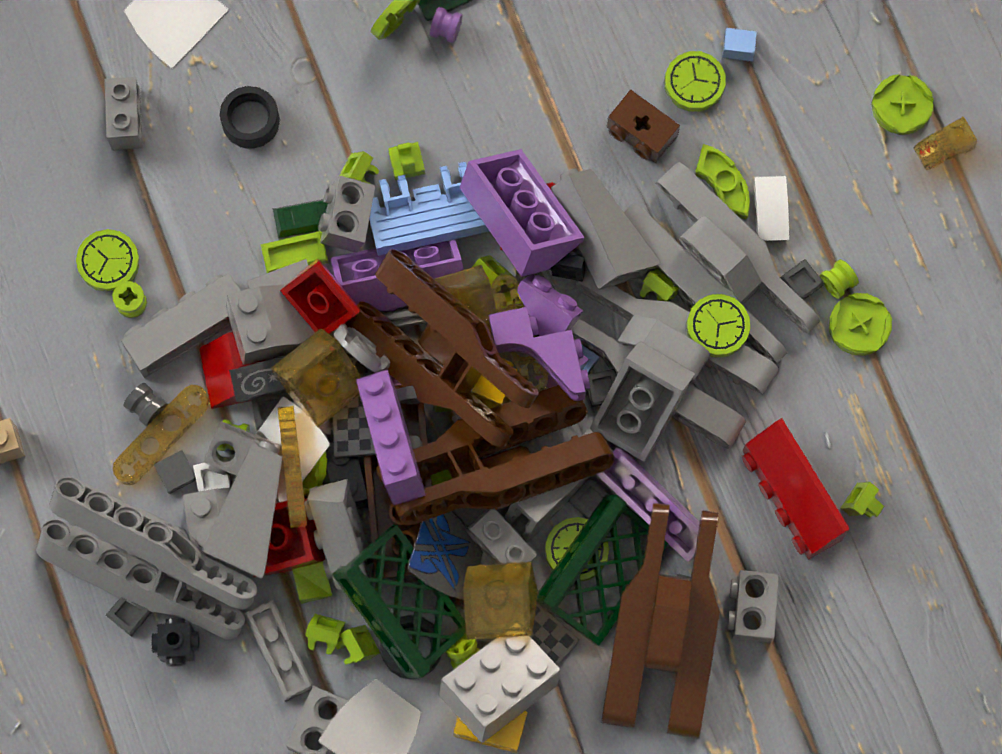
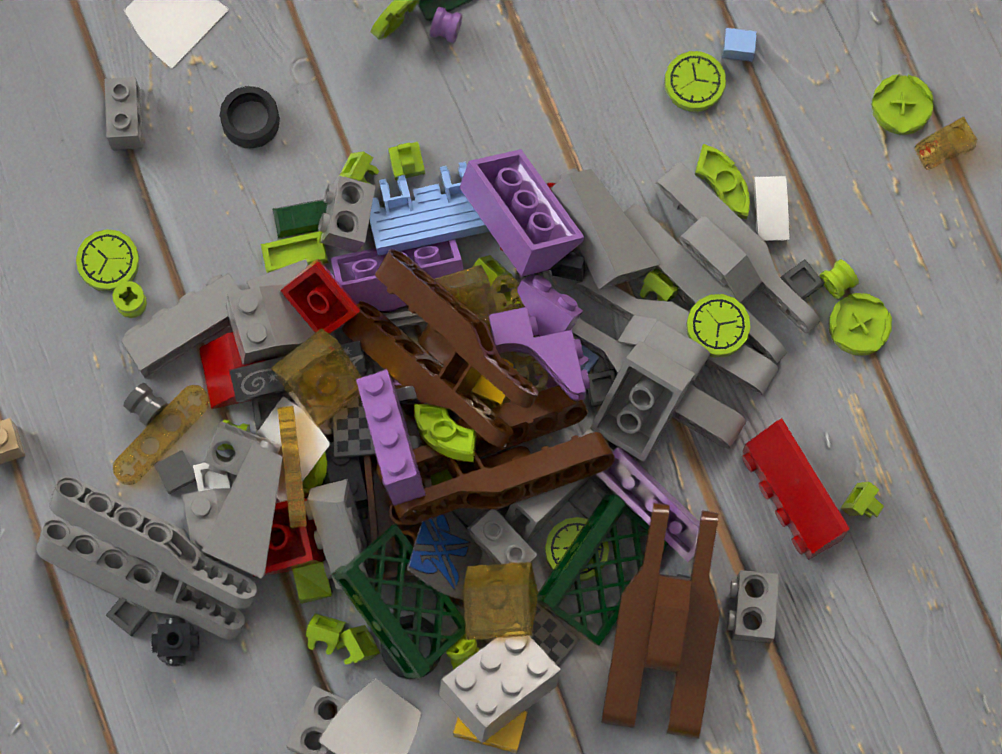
light grey tile [244,600,313,702] -> none
light grey tile [333,324,390,373] -> none
reddish brown brick [607,89,680,163] -> none
none -> lime tile [415,404,477,462]

